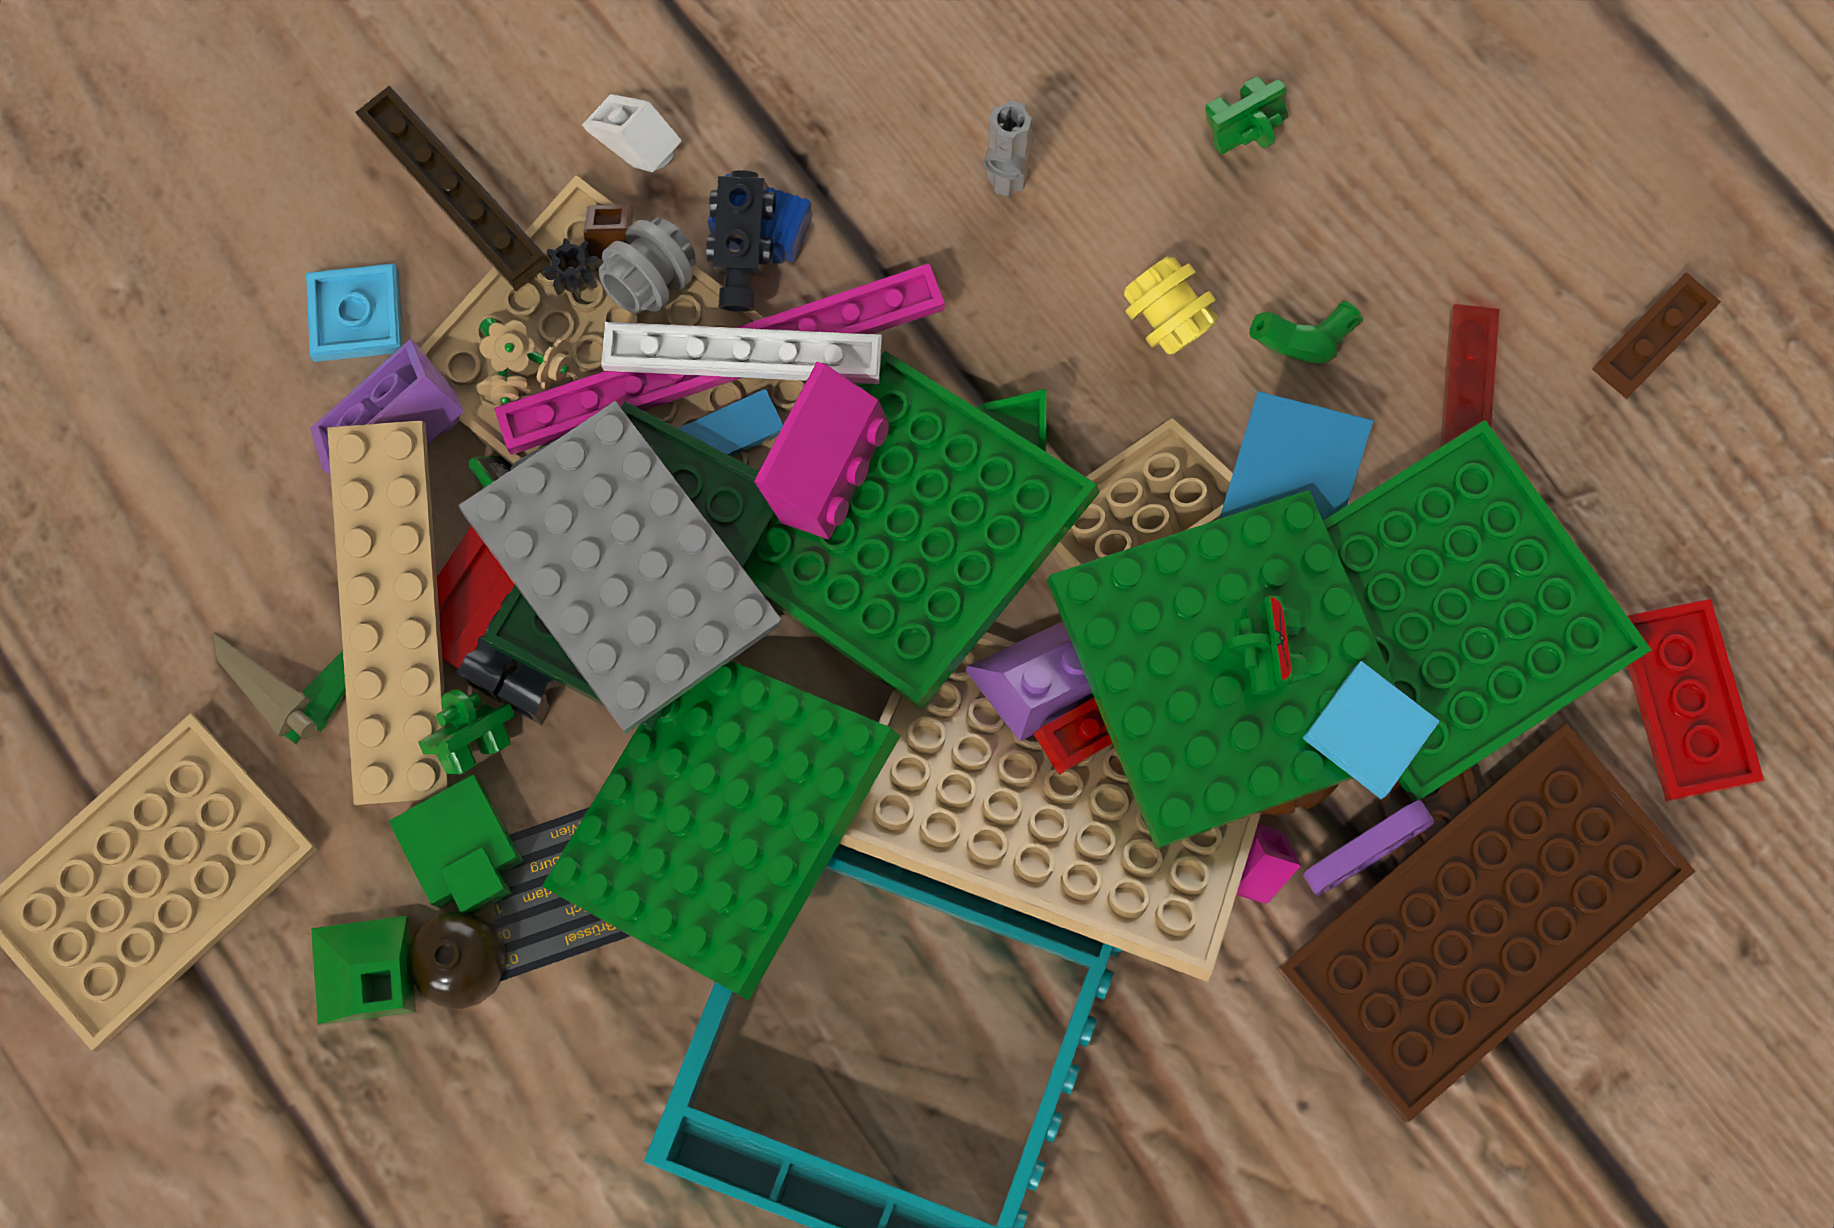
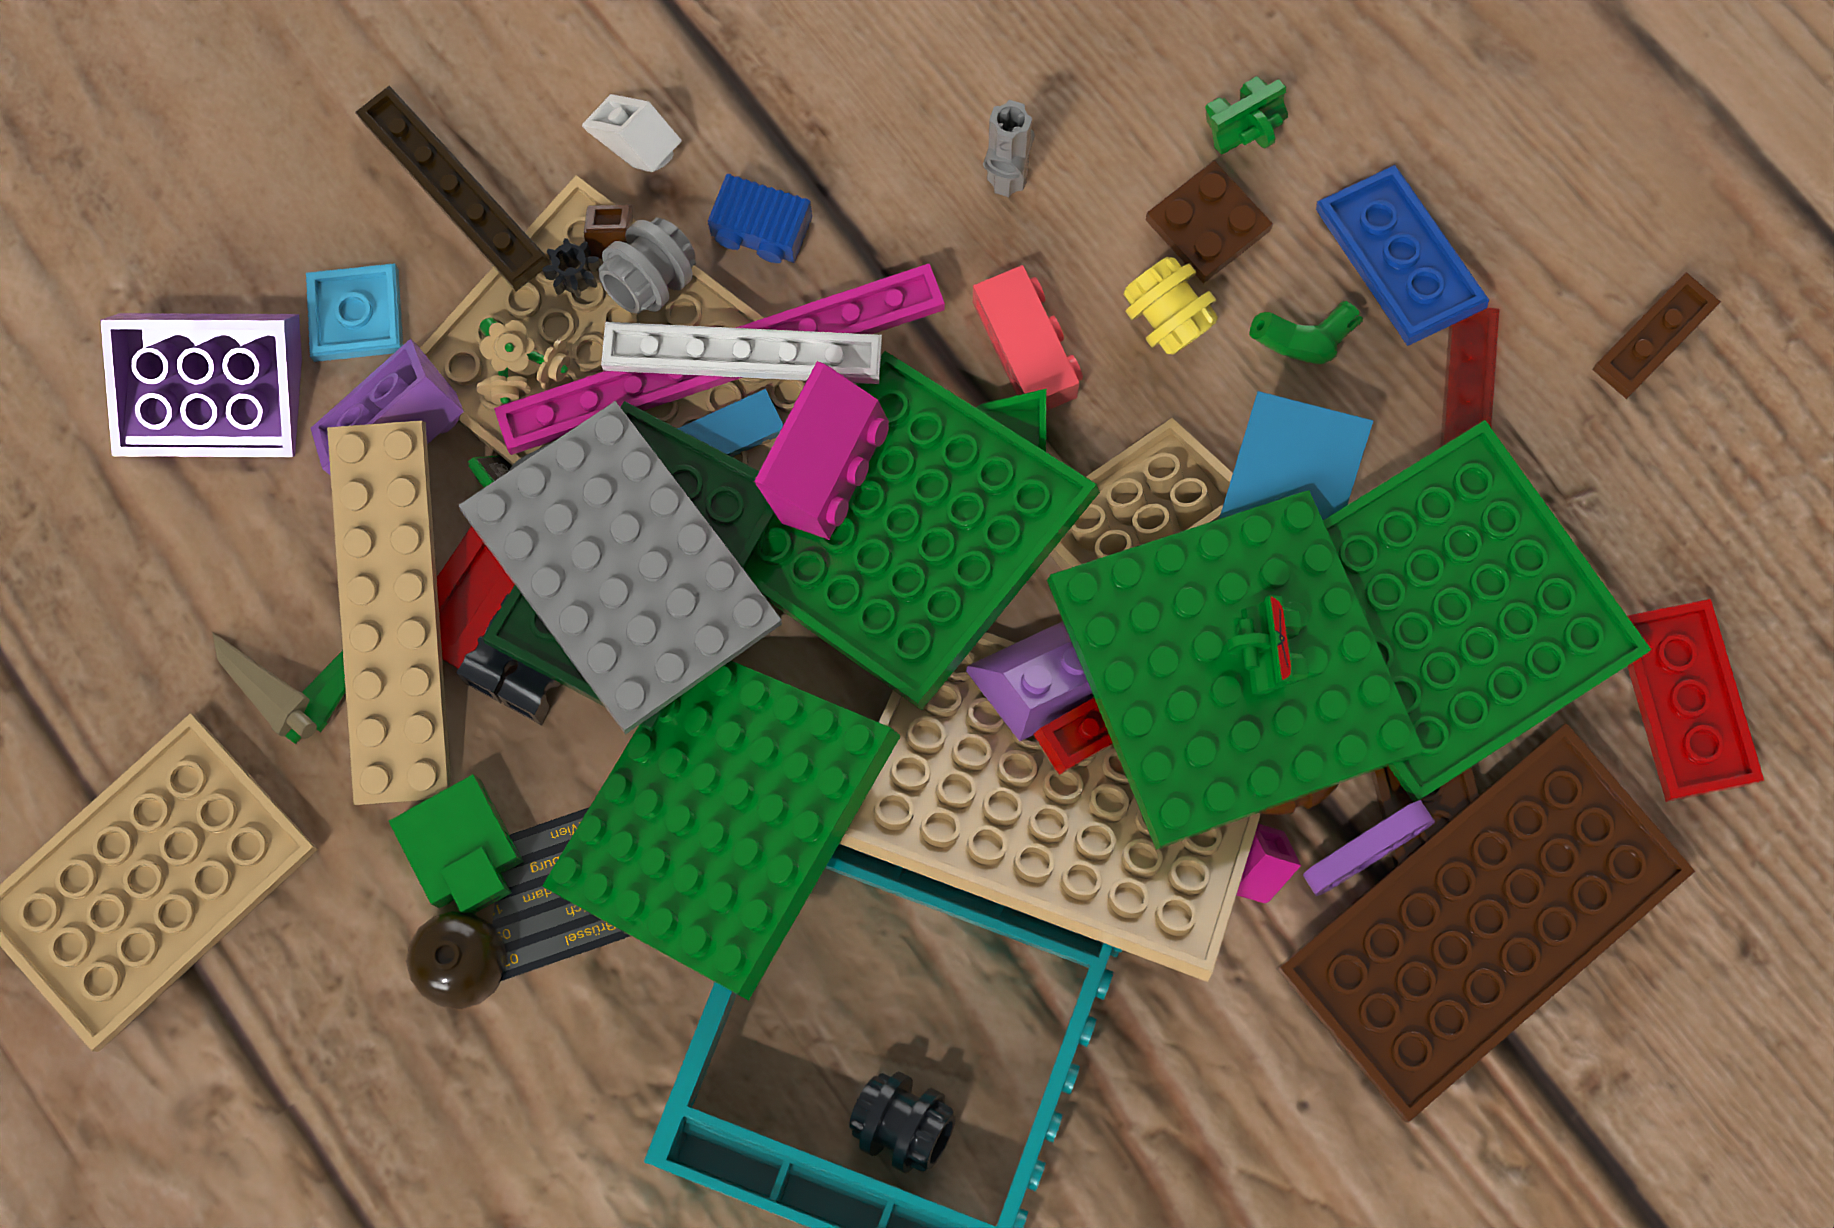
green slope [311,916,416,1025] -> none
green hips [418,689,515,774] -> none
black brick [706,170,776,312] -> none
medium azure tile [1303,661,1440,799] -> none
none -> medium lavender slope [100,313,302,457]
none -> black piece [849,1072,956,1173]
none -> coral brick [973,265,1083,411]
none -> reddish brown plate [1145,160,1273,284]
none -> blue tile [1316,165,1489,346]

